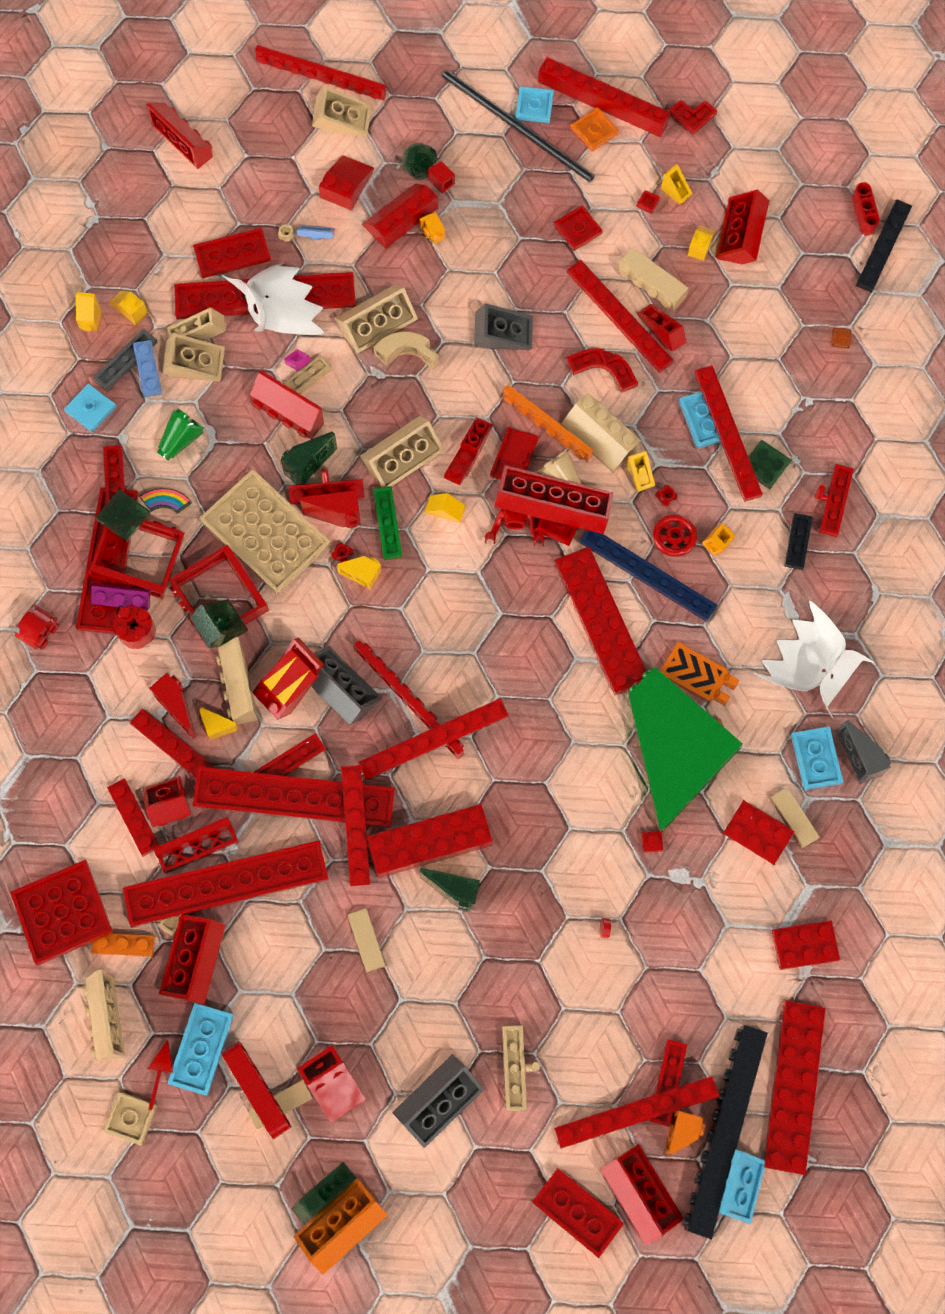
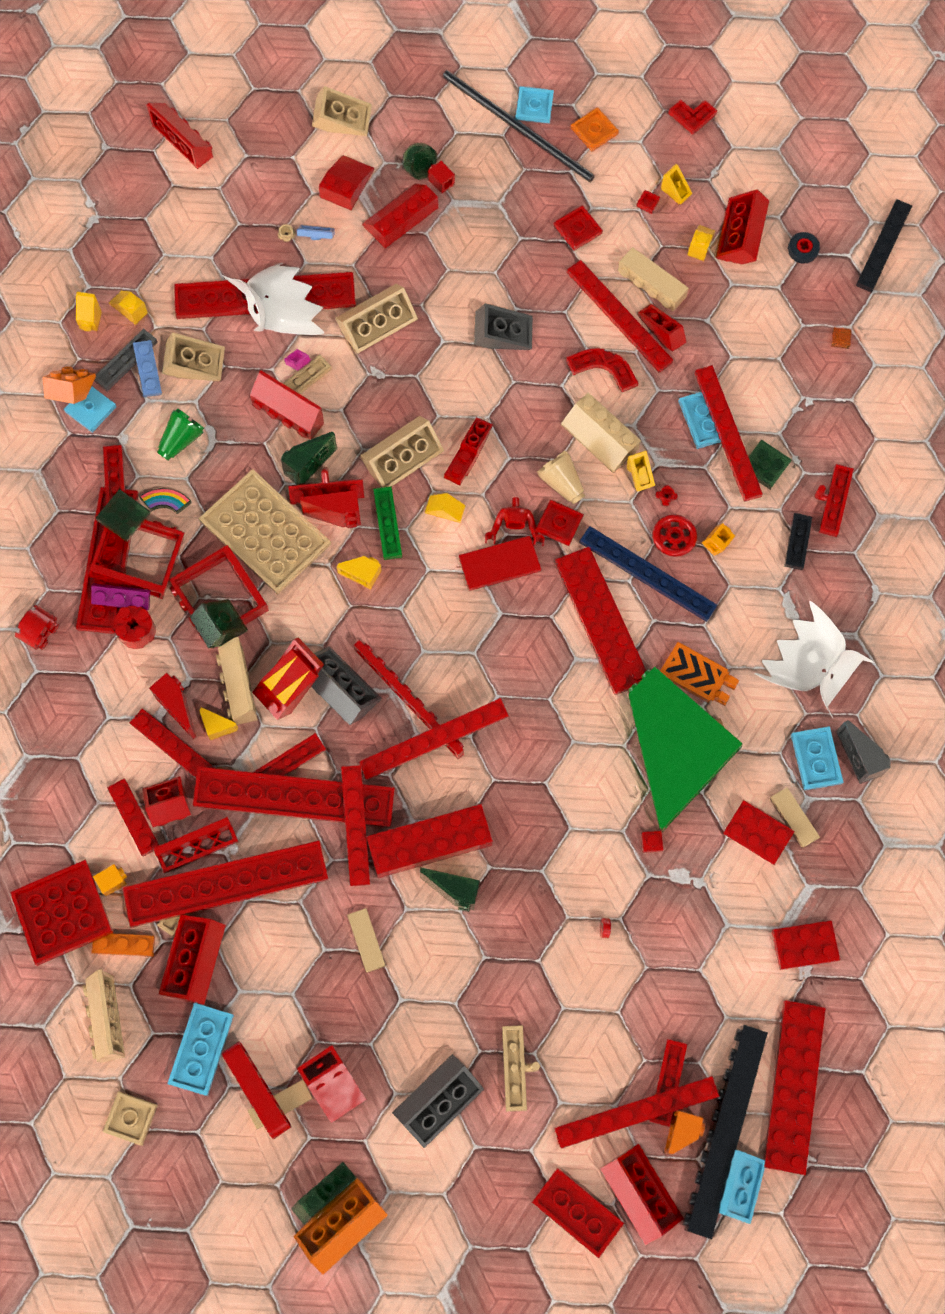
red piece [148,1040,173,1111] -> none
tan slope [167,308,226,340] -> none
red plate [193,227,271,279] -> none
red plate [255,45,386,101] -> none
red plate [331,543,353,563] -> none
tan arch [374,332,438,369] -> none
light orange brick [420,212,445,244] -> none
red door [490,426,539,480] -> none
red slope [494,465,614,534] -> none
orange plate [503,384,593,462] -> none
red brick [538,57,670,138] -> none
red beam [852,182,880,236] -> none
none -> orange slope [43,366,96,404]
none -> light orange brick [93,864,127,897]
none -> red tile [458,536,541,591]
none -> black bush [788,232,820,264]

